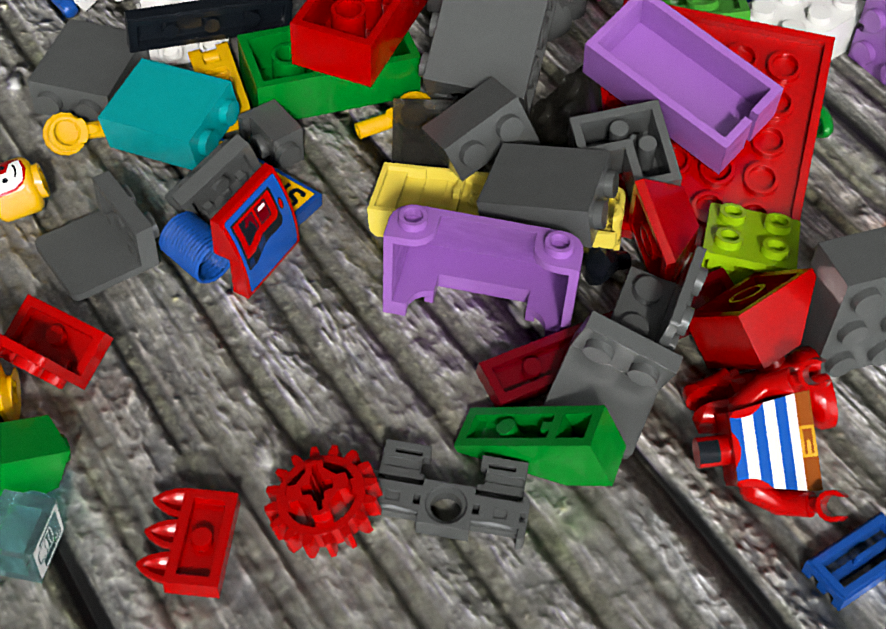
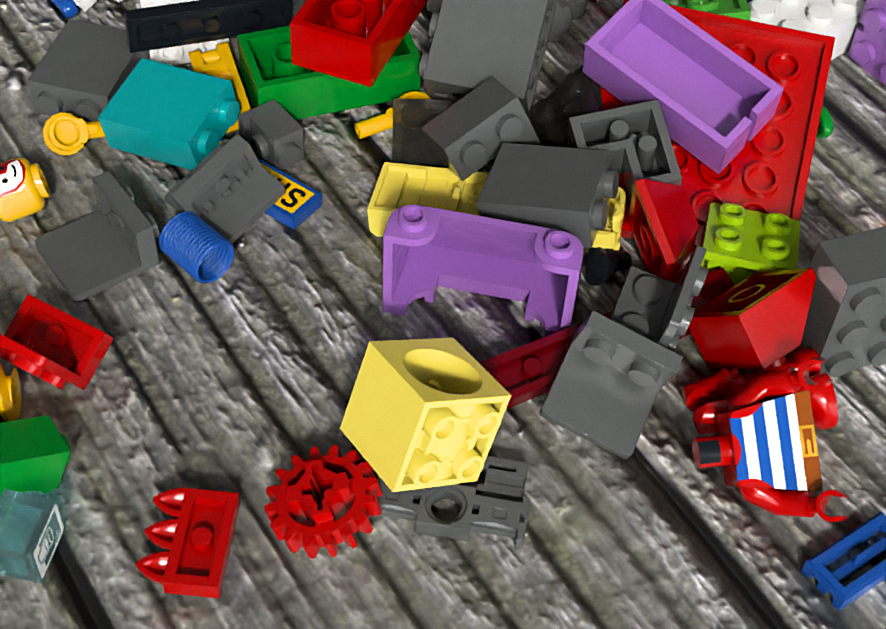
slope [210,163,300,299] -> none
green slope [454,405,626,486] -> none
none -> light yellow brick [340,337,511,492]

